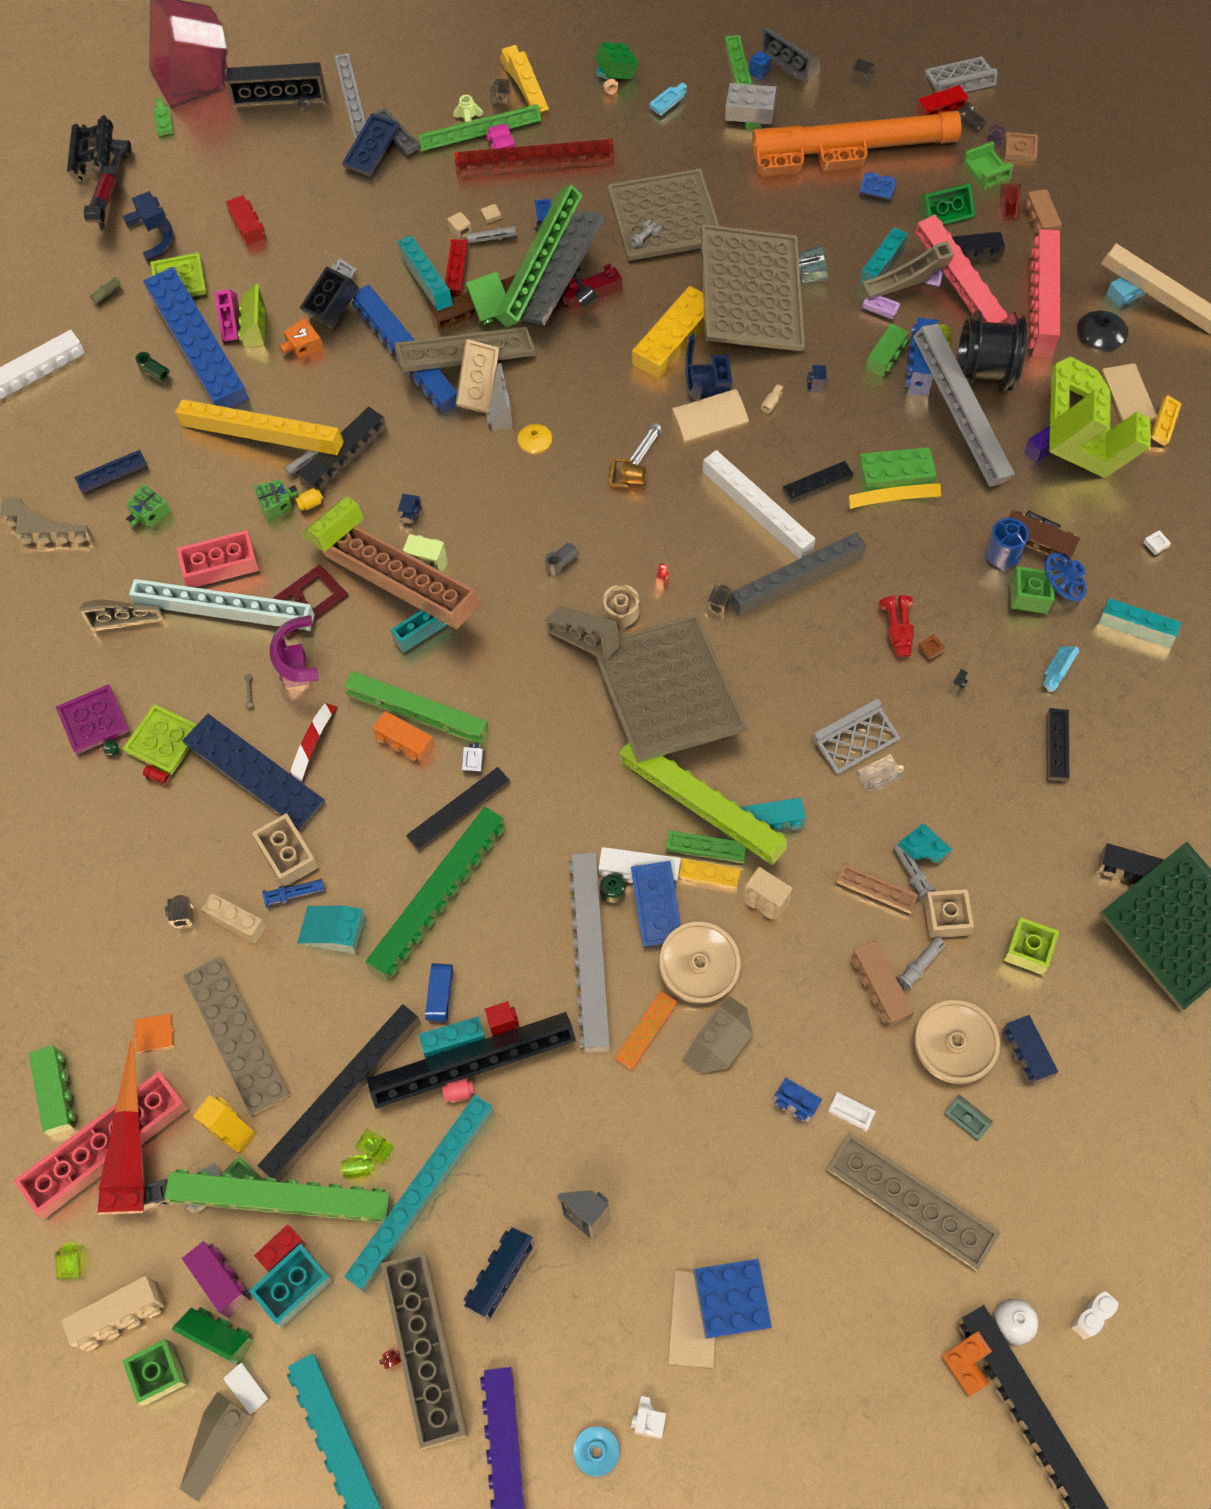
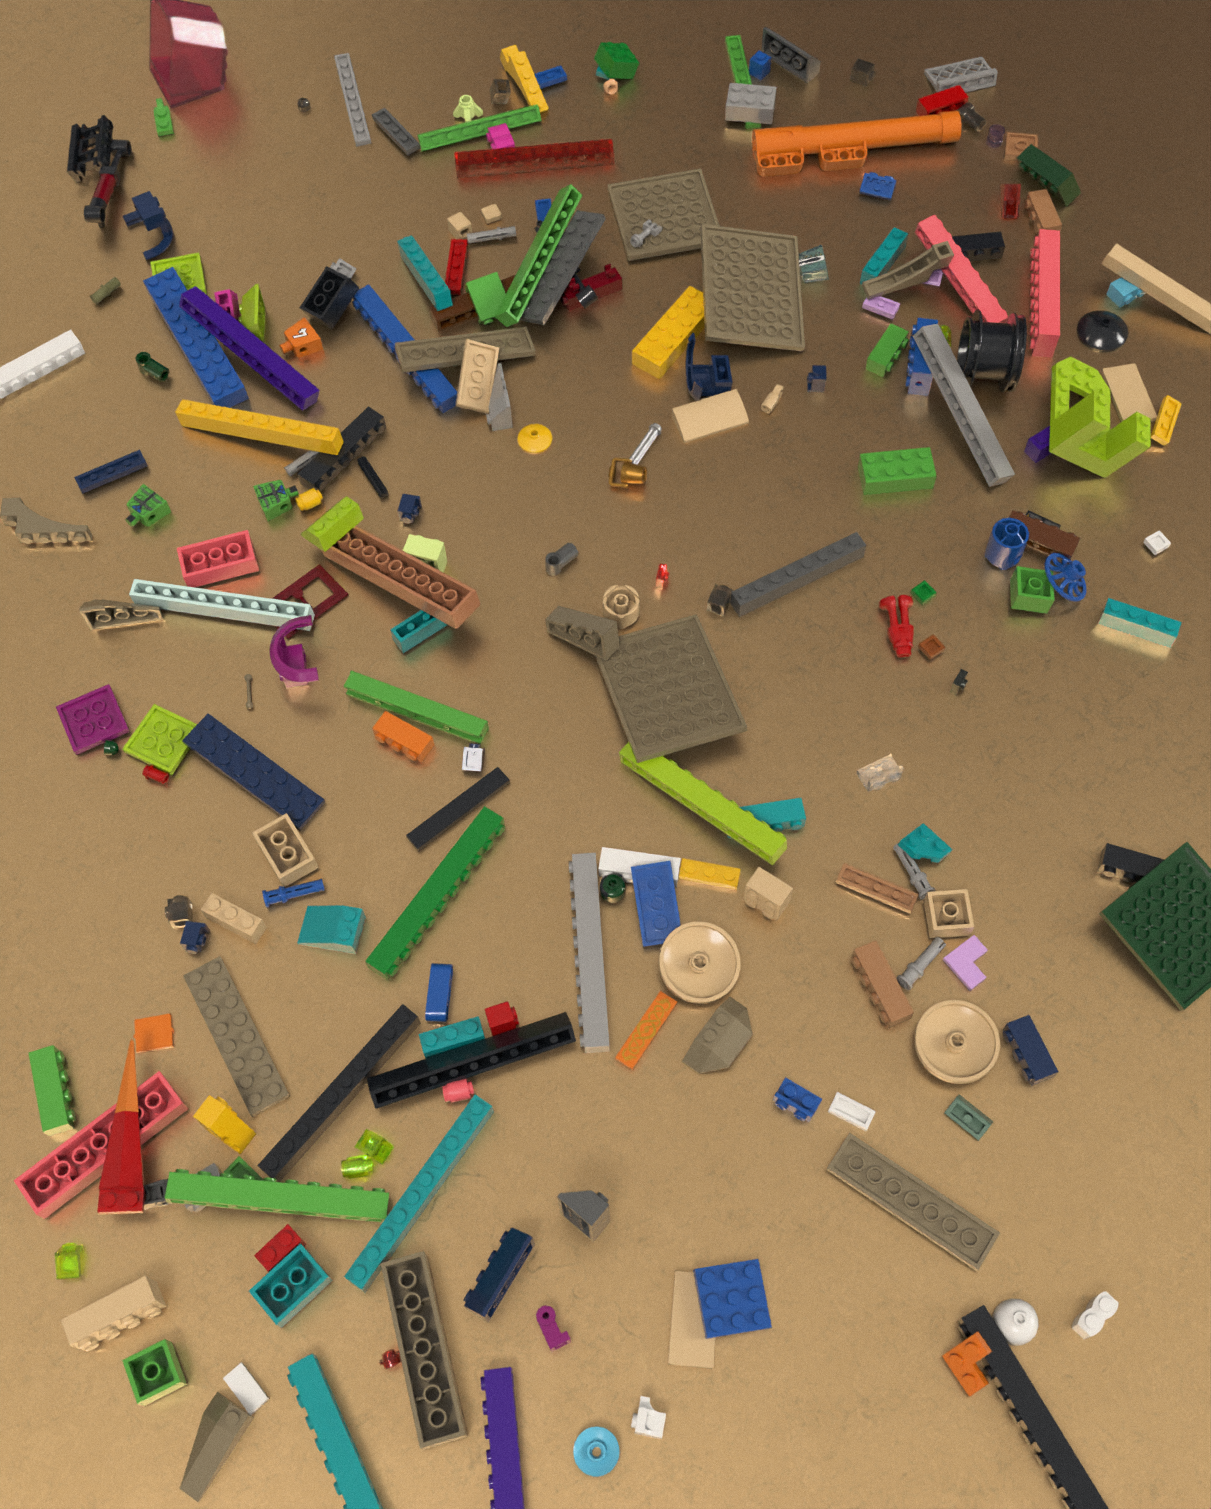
green slope [172,1307,253,1365] -> none
magenta brick [181,1241,250,1318] -> none
black brick [226,62,325,106] -> none
red brick [226,195,265,246] -> none
white sticker [290,703,337,782] -> none
dark blue plate [342,113,400,177] -> none
medium azure hinge [649,82,687,116] -> none
bright green plate [666,830,746,864] -> none
white brick [703,450,815,559] -> none
black plate [782,461,853,503] -> none
light grey fence [811,698,901,775] -> none
yellow sticker [849,483,941,509] -> none
green slope [918,183,975,225] -> none
bright green panel [963,141,1014,189] -> none
lime brick [1004,917,1060,975] -> none
medium azure hinge [1043,646,1079,692] -> none
black plate [1048,708,1070,782] -> none
none -> dark purple brick [179,286,320,411]
none -> dark blue brick [180,921,210,954]
none -> black axle [357,456,389,498]
none -> blue plate [534,65,567,89]
none -> magenta leg [536,1305,571,1352]
none -> green tile [910,580,937,605]
none -> lavender tile [943,935,988,991]
none -> dark green wedge [1017,144,1081,207]

